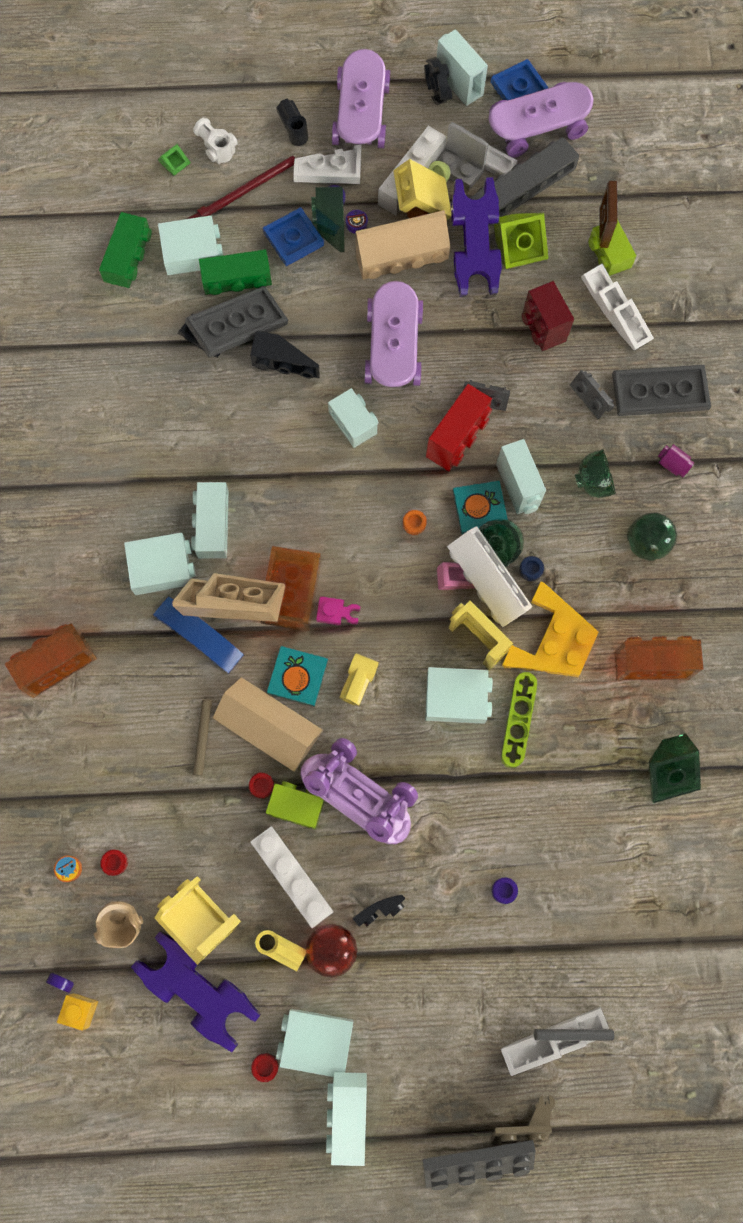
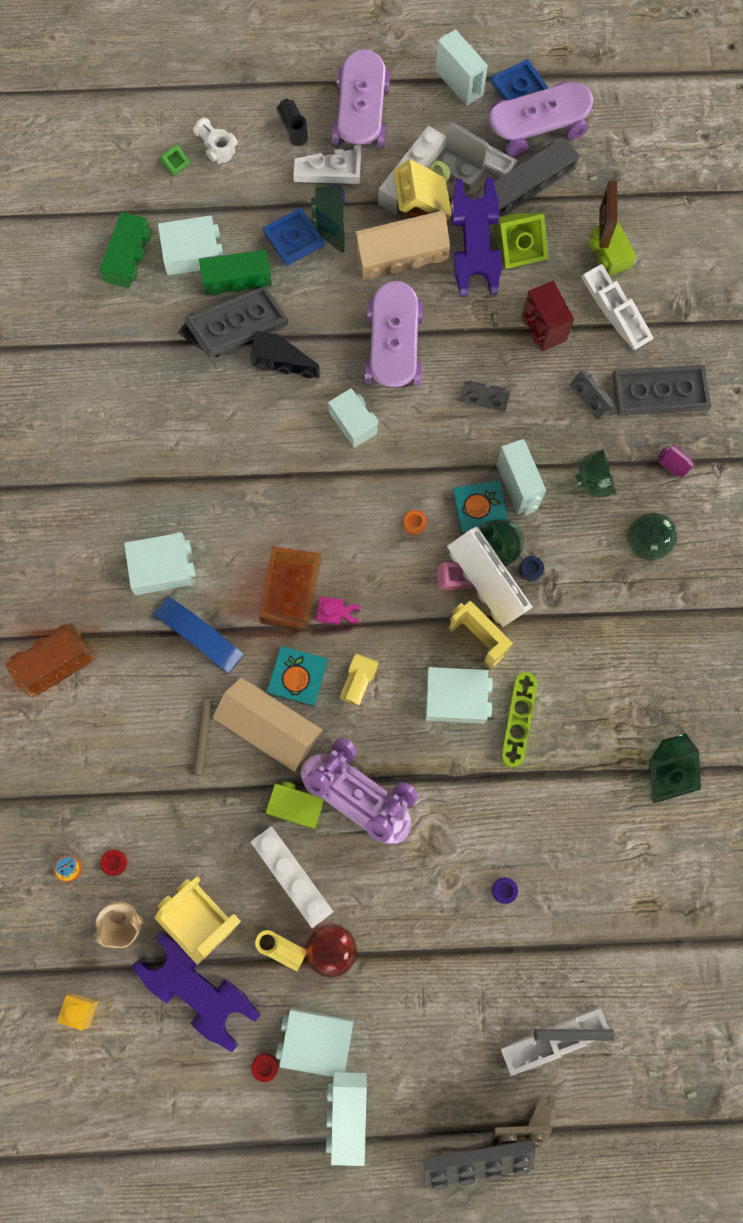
dark purple tile [46,973,74,993] -> none
tan slope [173,573,285,622] -> none
dark red bar [187,155,295,219] -> none
light aqua brick [191,482,229,559] -> none
red tile [249,773,275,799] -> none
tile [346,210,368,234] -> none
black slope [353,895,405,927] -> none
black plate [424,57,453,105] -> none
red brick [426,384,492,472] -> none
yellow wing [502,581,599,677] -> none
clear orange brick [614,636,704,681] -> none

